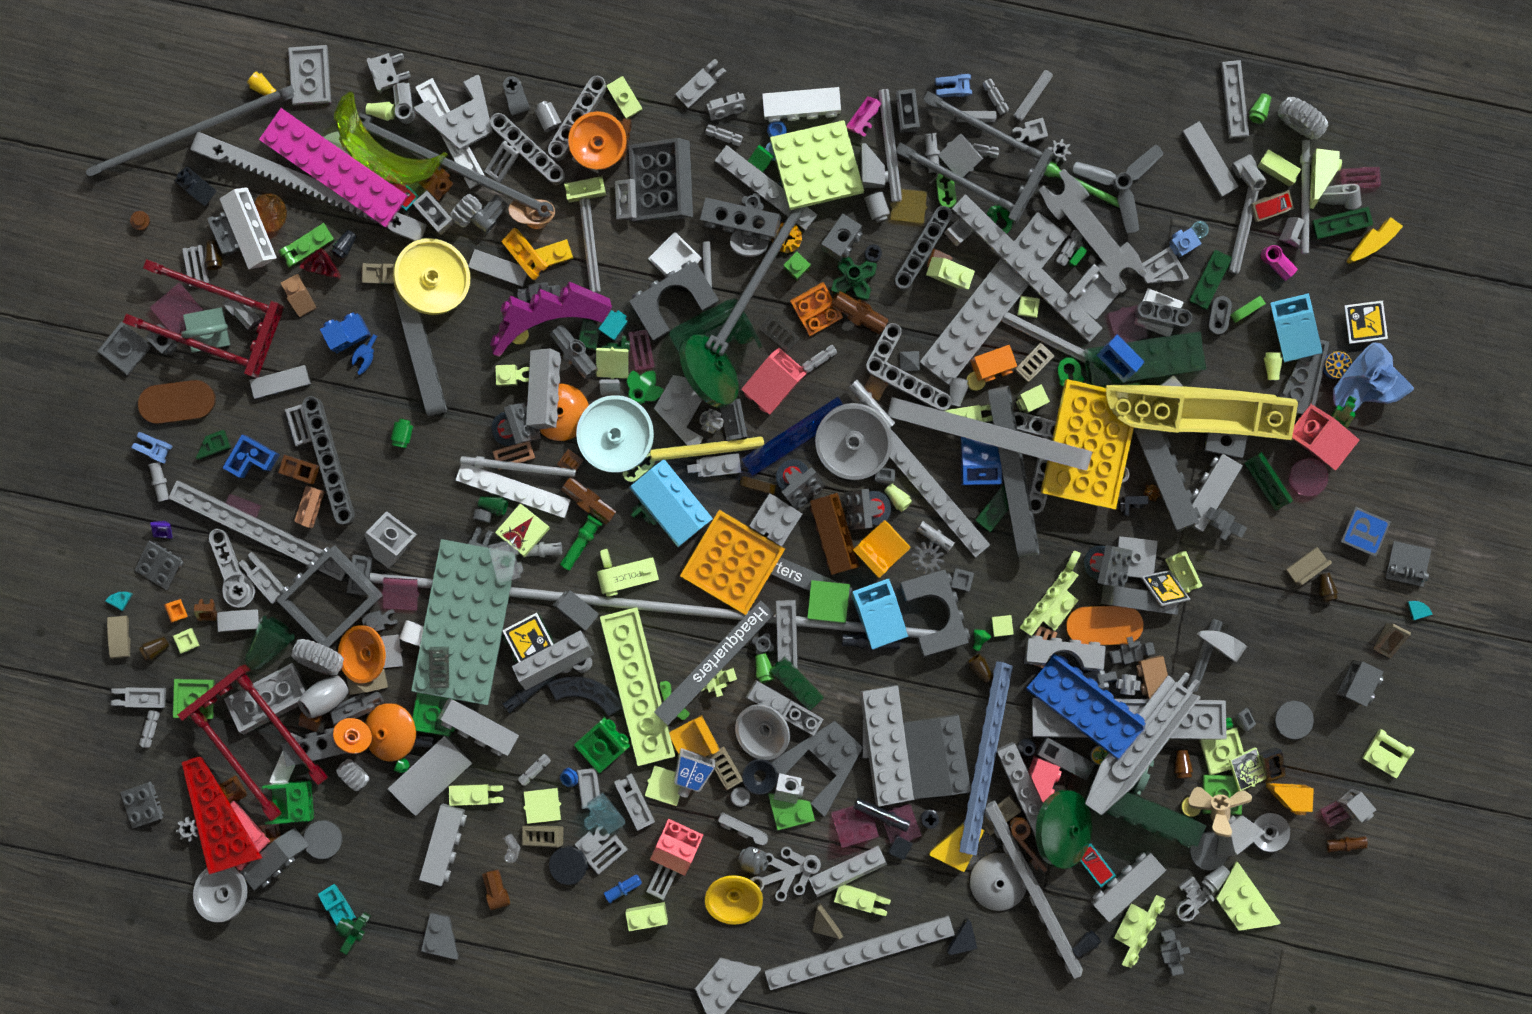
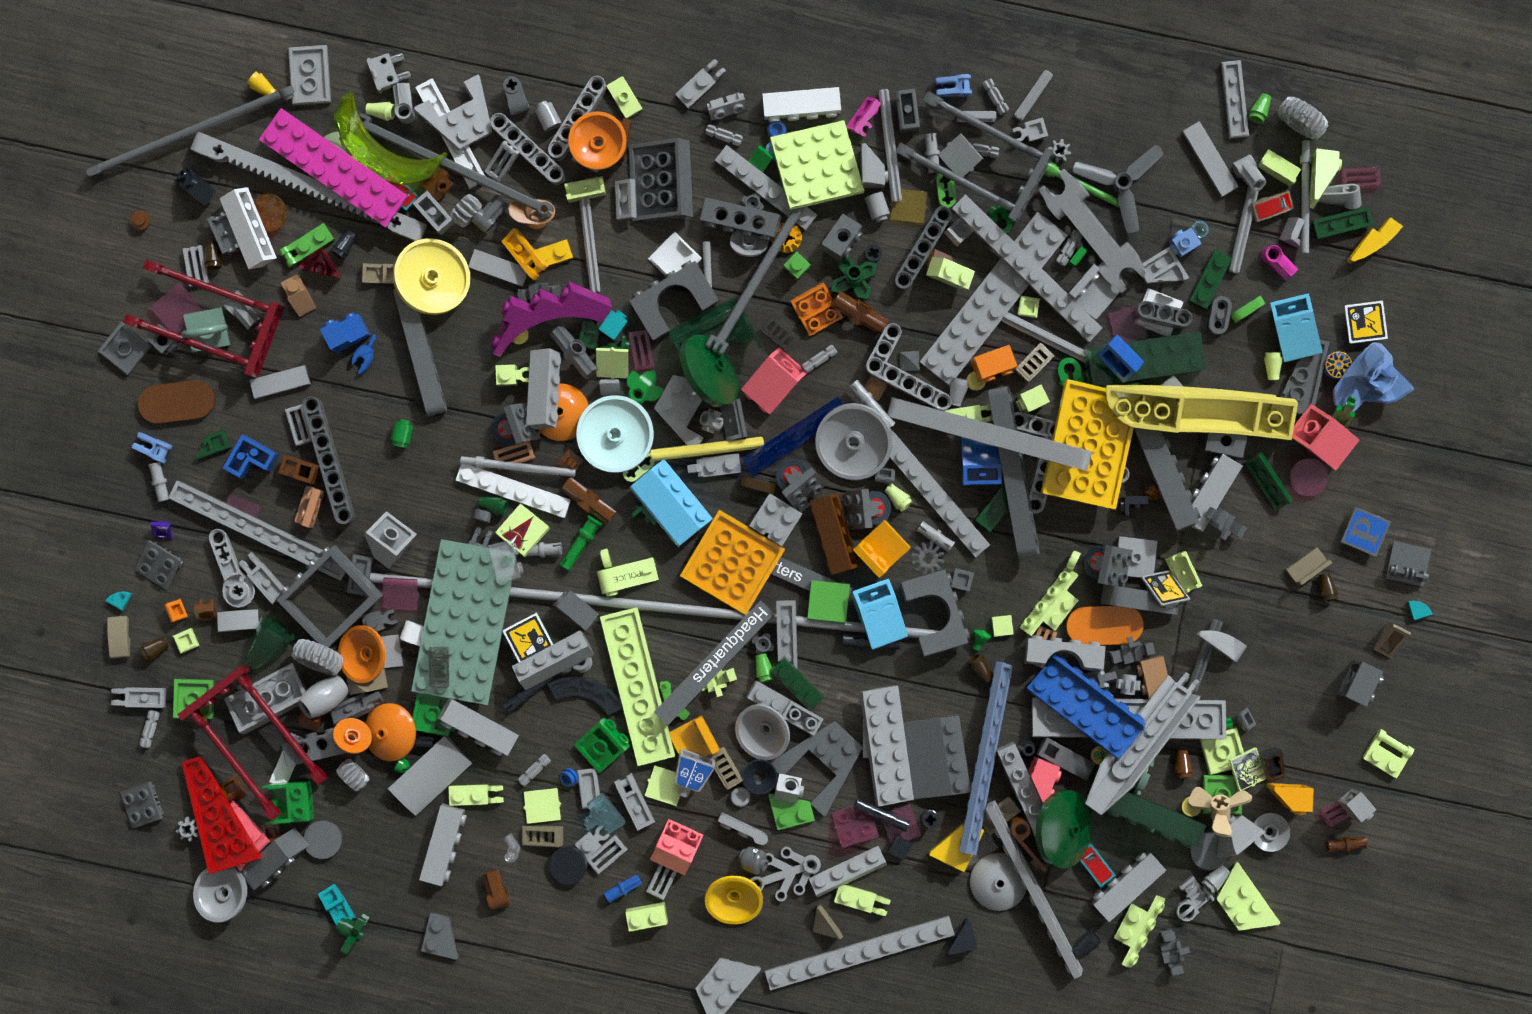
dark grey tile [1274,700,1314,739] -> none

